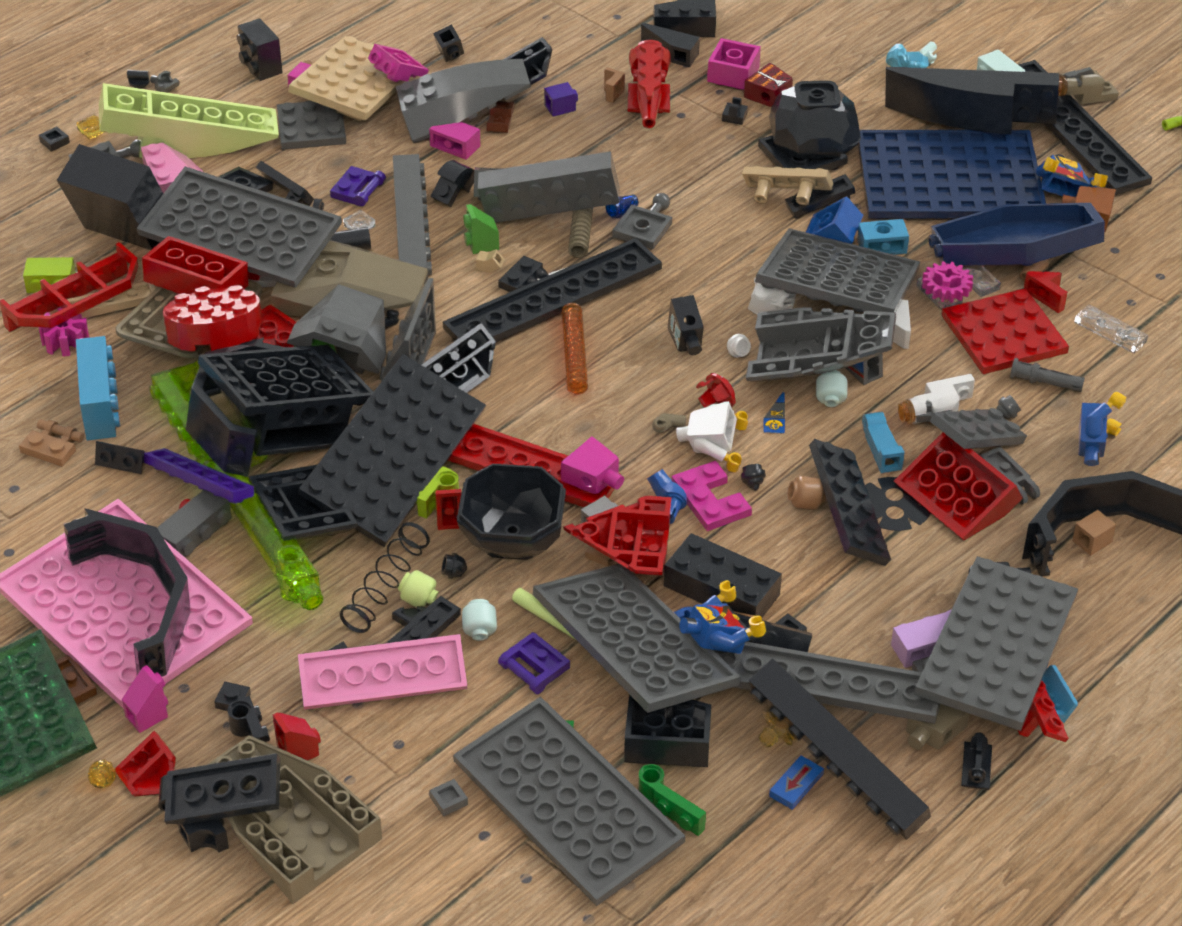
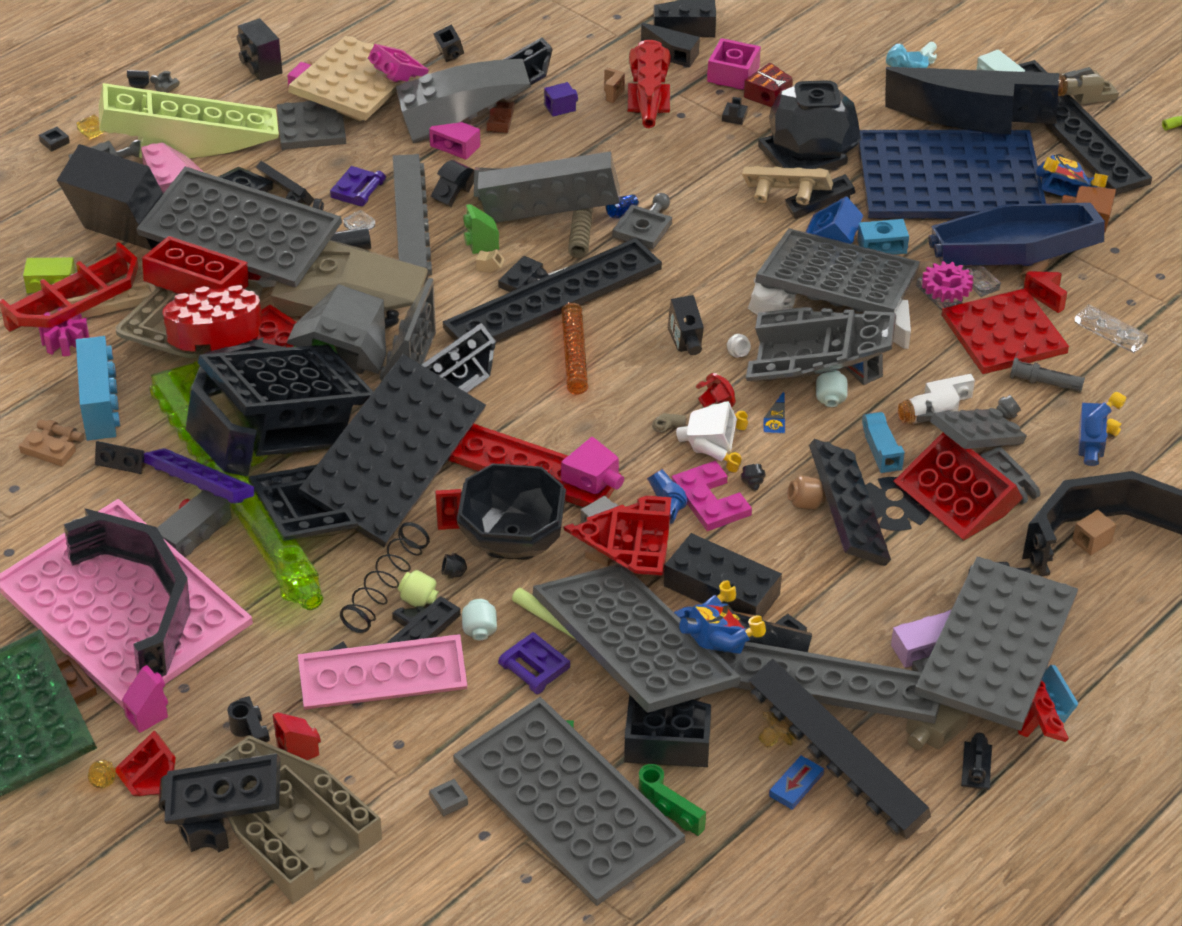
black plate [214,681,251,711] -> none
lime plate [416,466,459,519] -> none

